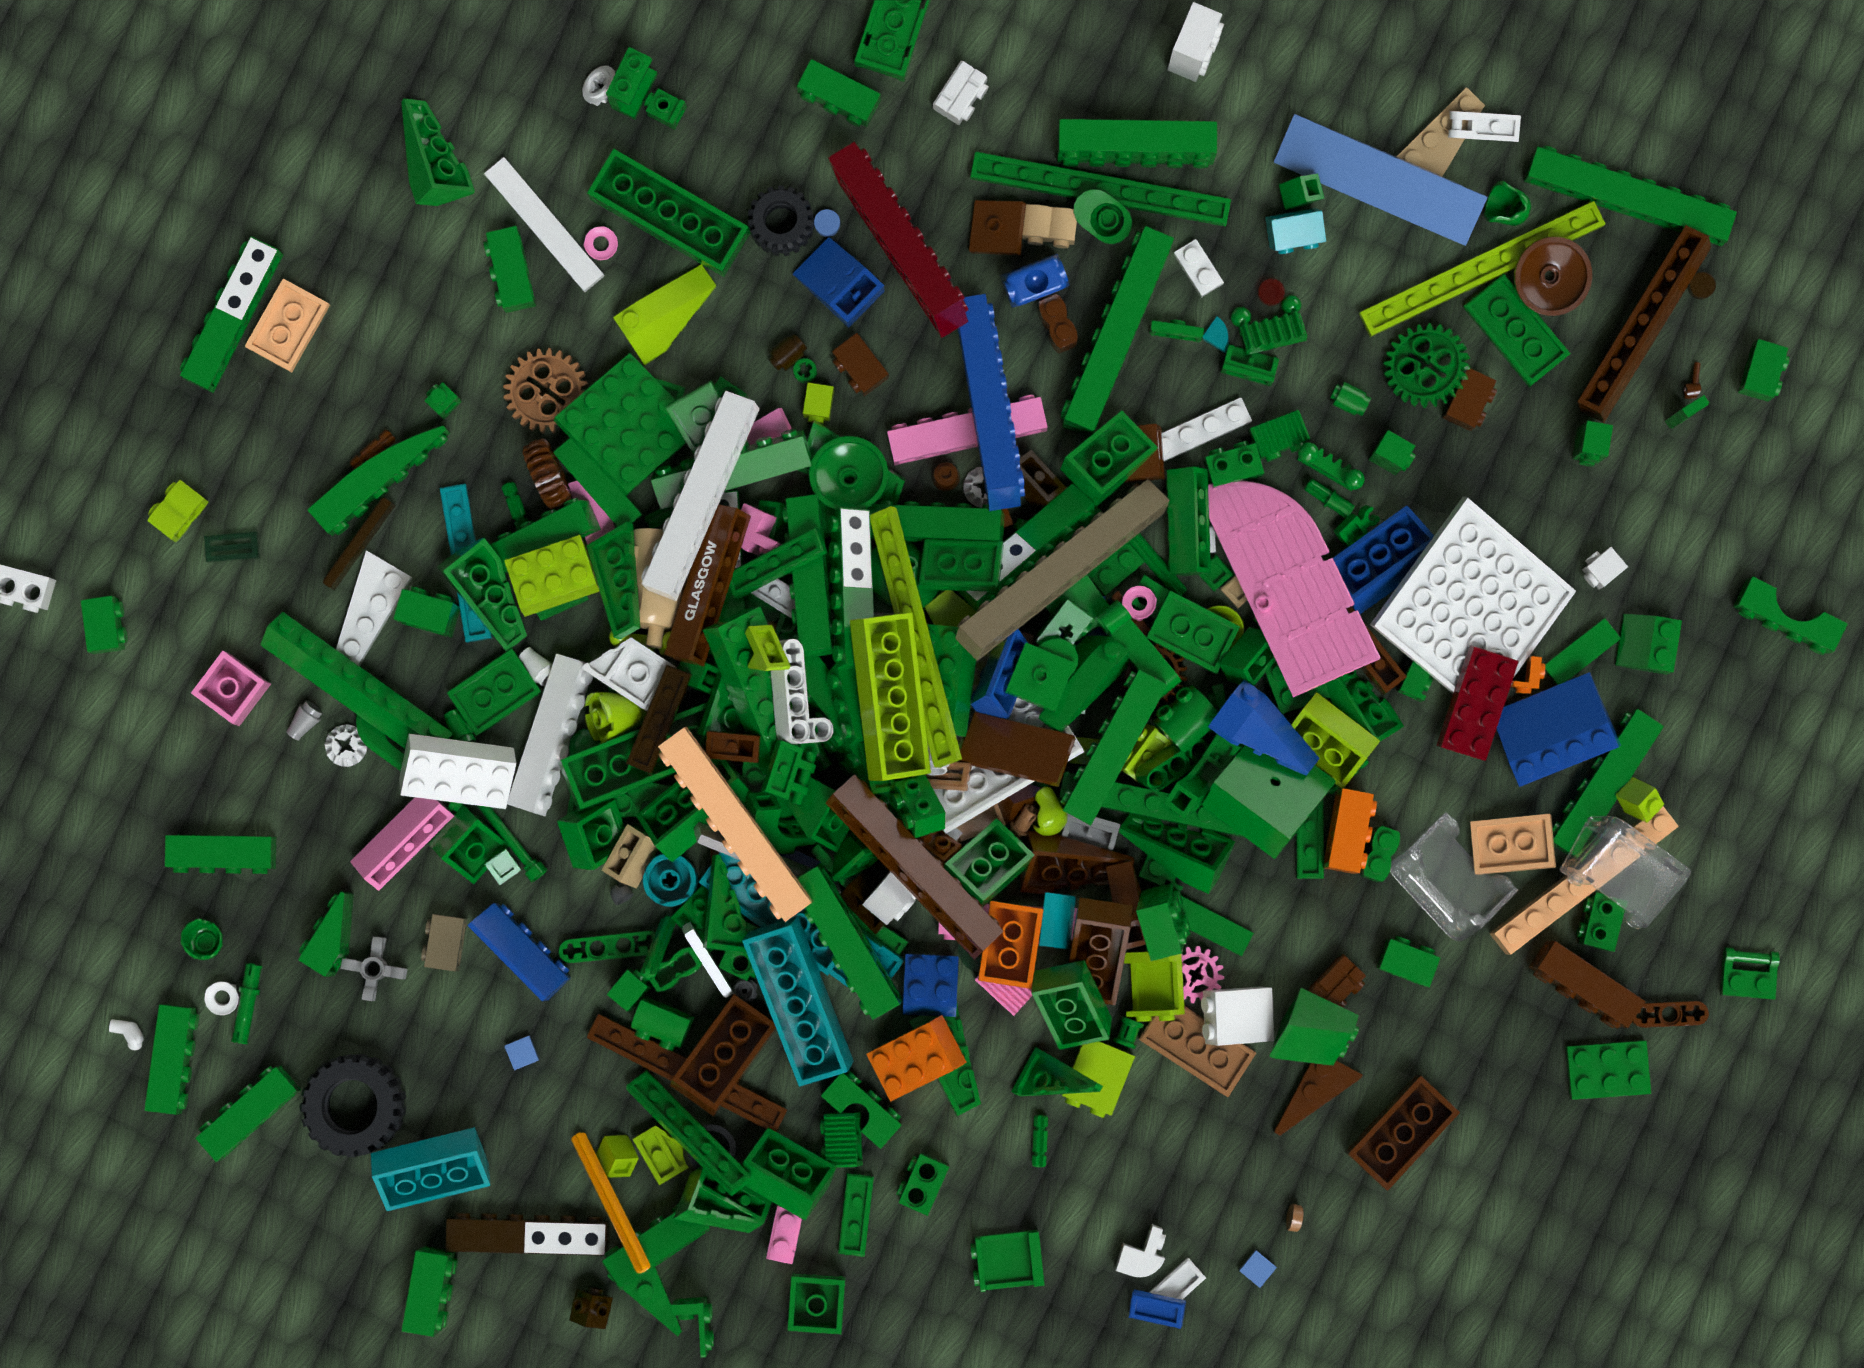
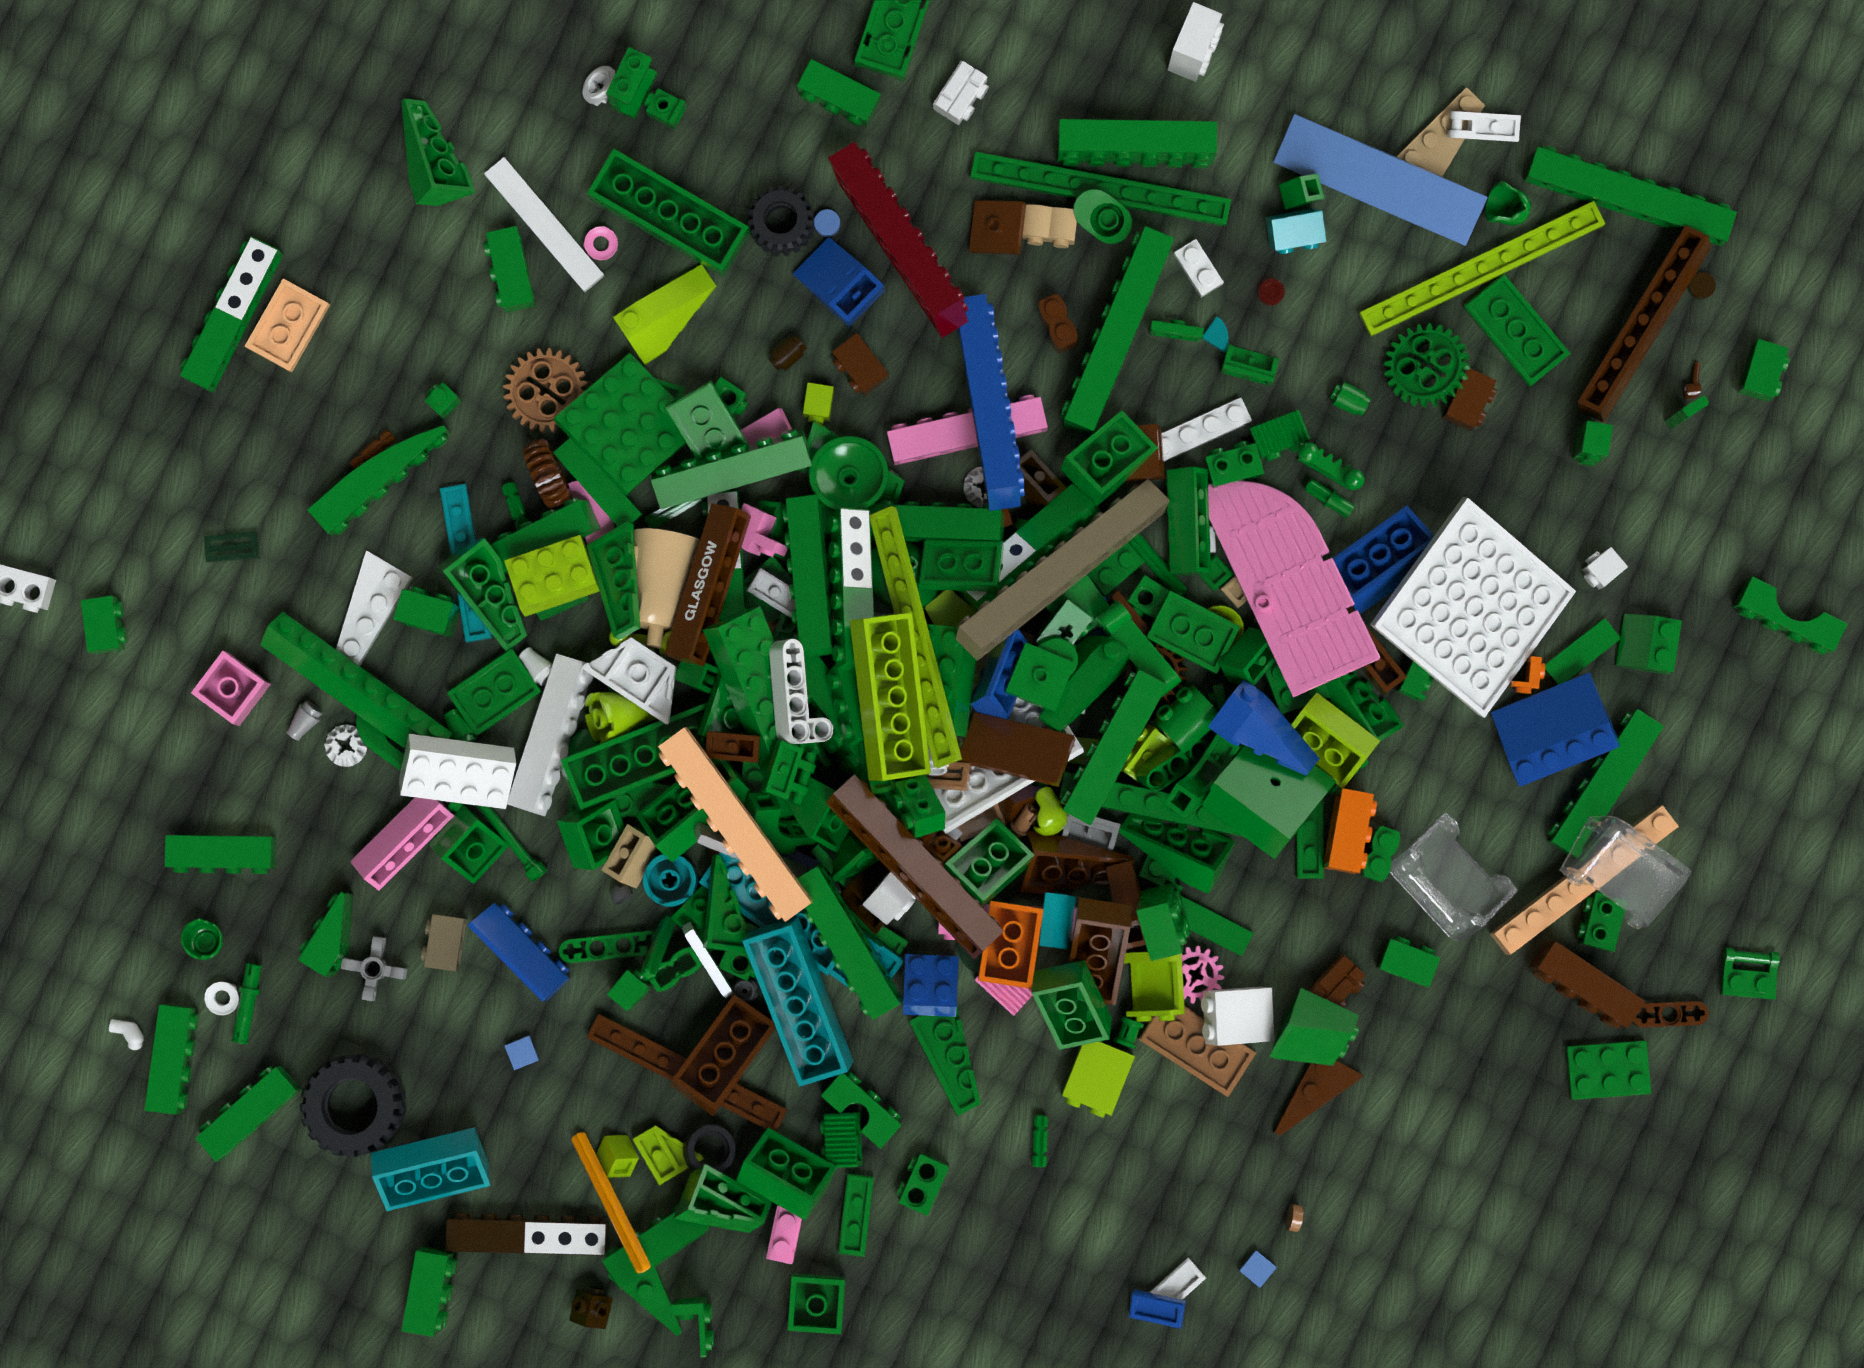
lime brick [147,480,208,542] -> none
dark brown tile [323,498,395,591] -> none
plate [484,847,521,885] -> none
dark brown tile [626,665,692,774] -> none
green tile [626,1070,752,1196] -> none
green brick [631,997,695,1051] -> none
white brick [642,391,759,601] -> none
green tile [729,527,828,600] -> none
lime slope [745,625,791,671] -> none
green bush [793,358,817,384] -> none
orange brick [866,1015,967,1102] -> none
reddish brown hat [932,462,960,491] -> none
green panel [970,1230,1045,1292] -> none
blue piece [1000,254,1070,308] -> none
green wing [1011,1047,1103,1096] -> none
white brick [1115,1224,1166,1277] -> none
bright pink piece [1122,586,1157,621] -> none
green gear [1231,295,1307,355] -> none
green plate [1334,504,1380,549] -> none
reddish brown brick [1345,1074,1460,1191] -> none
green brick [1368,430,1416,476] -> none
dark red plate [1436,645,1519,761] -> none
light nougat plate [1470,814,1556,875] -> none
reddish brown dish [1514,237,1592,316] -> none
lime brick [1616,777,1664,823] -> none

